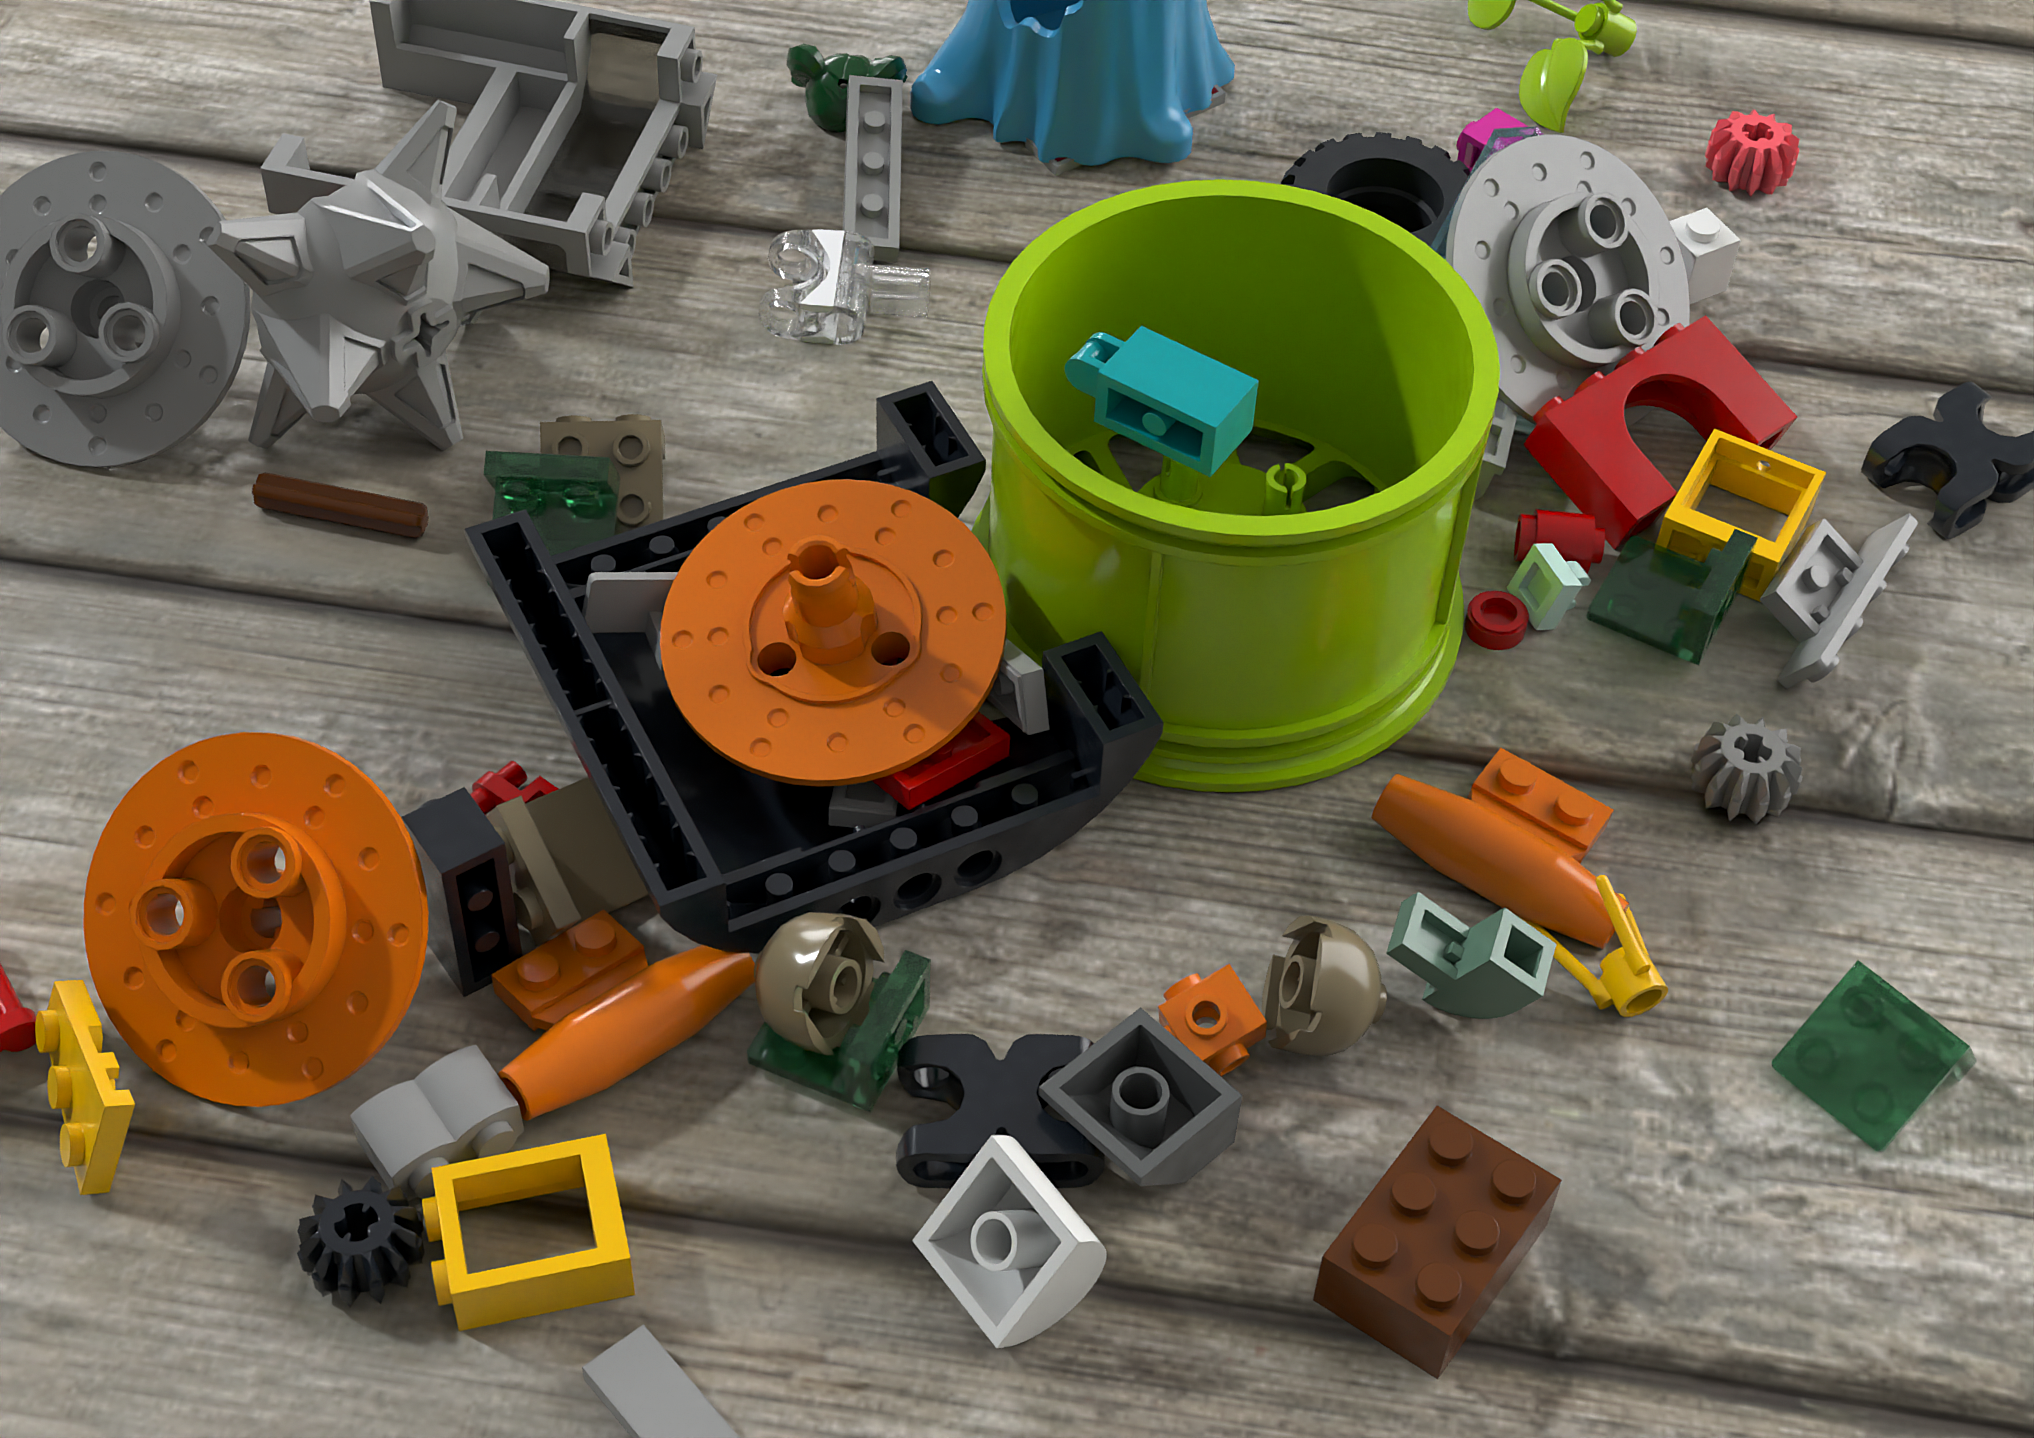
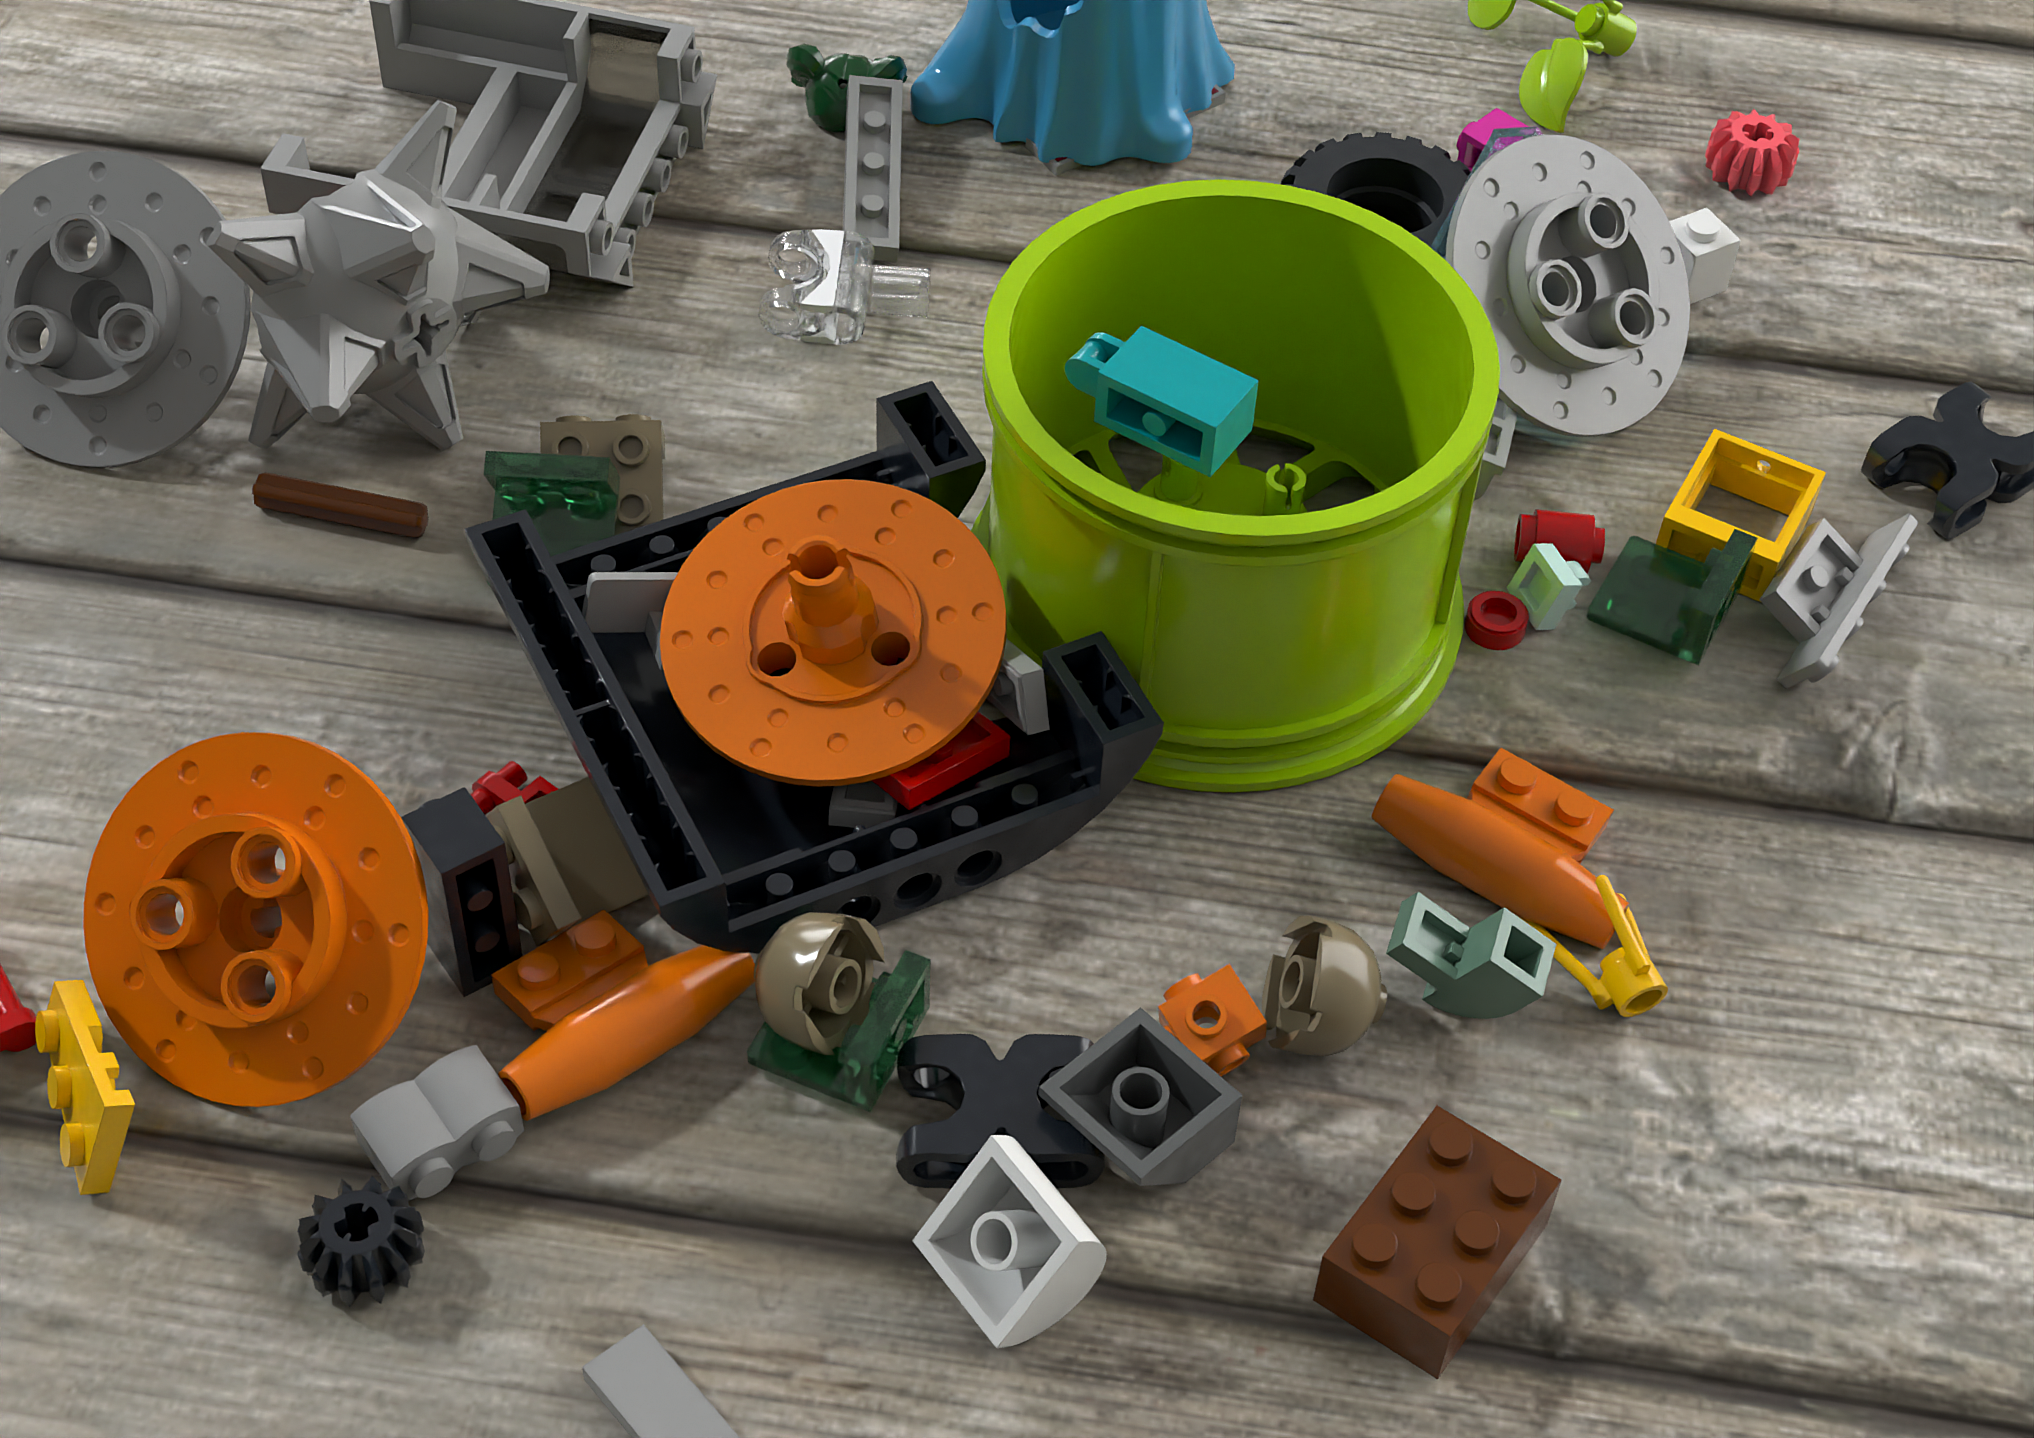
yellow window [422,1134,635,1331] -> none
red arch [1523,315,1797,550] -> none
light grey gear [1691,713,1803,824] -> none
clear green bracket [1772,960,1977,1152] -> none

